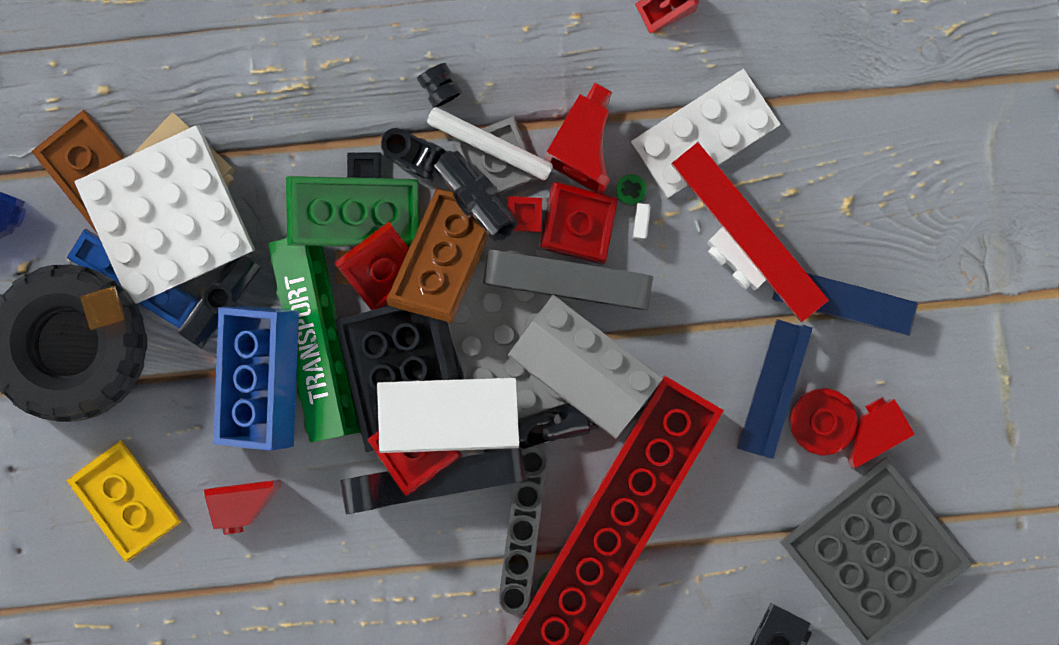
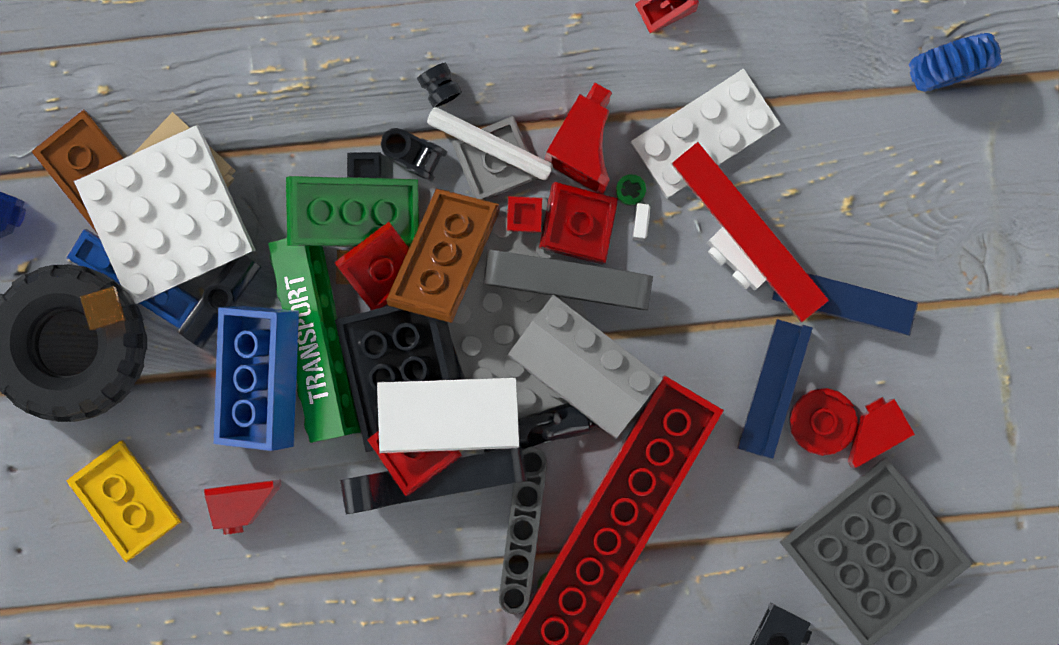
black piece [434,151,517,241] -> none
none -> blue gear [909,33,1002,92]

